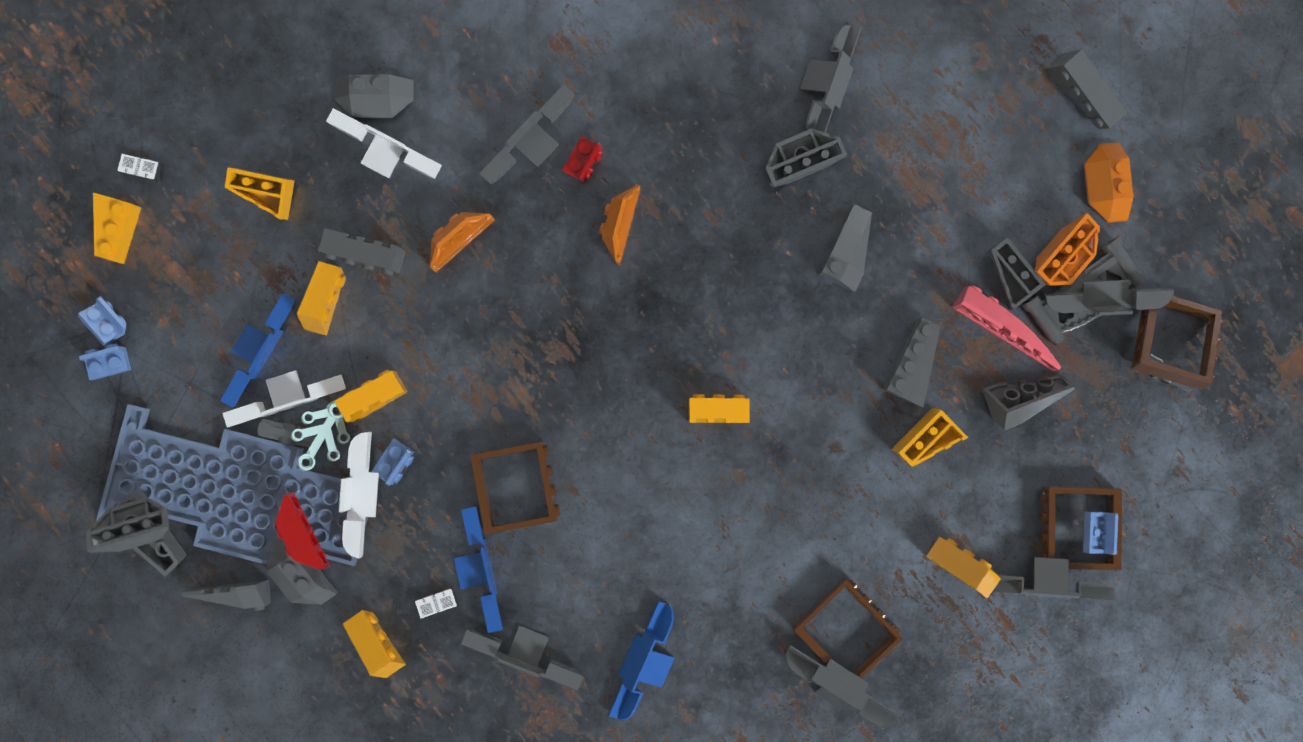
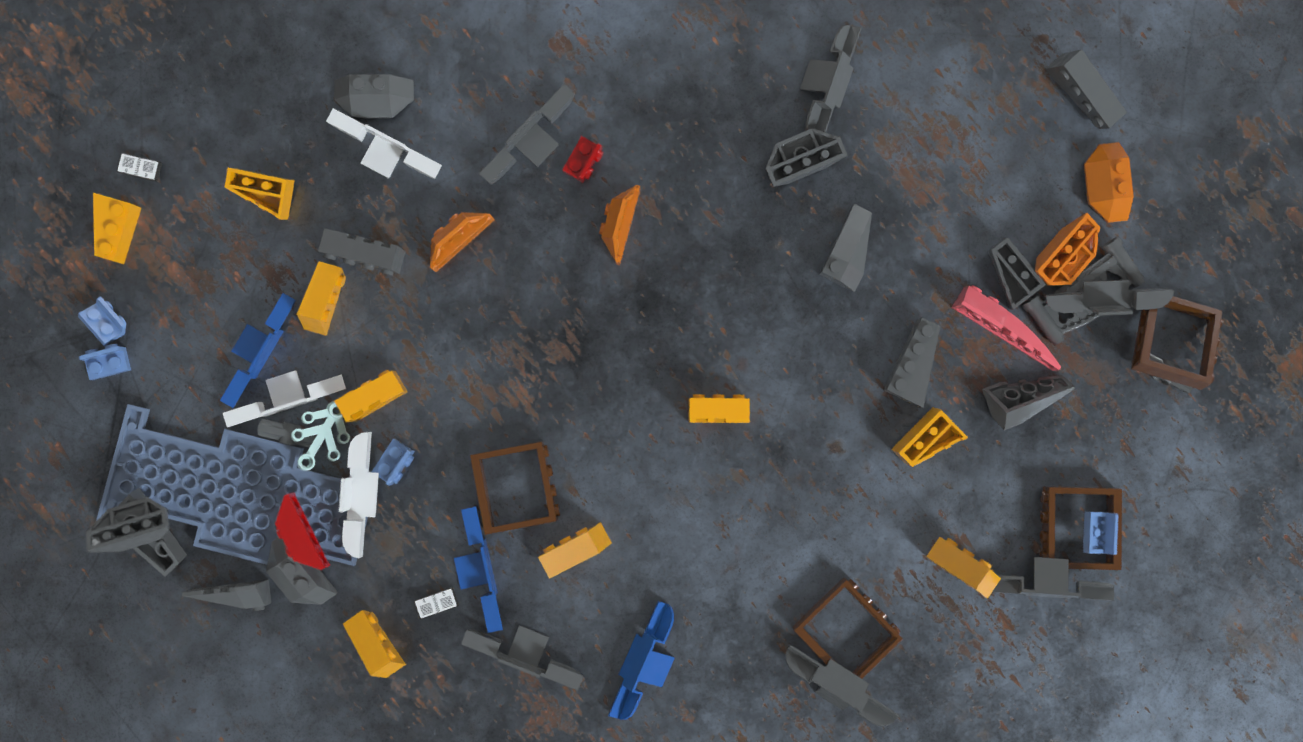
none -> light orange wedge [538,522,612,579]

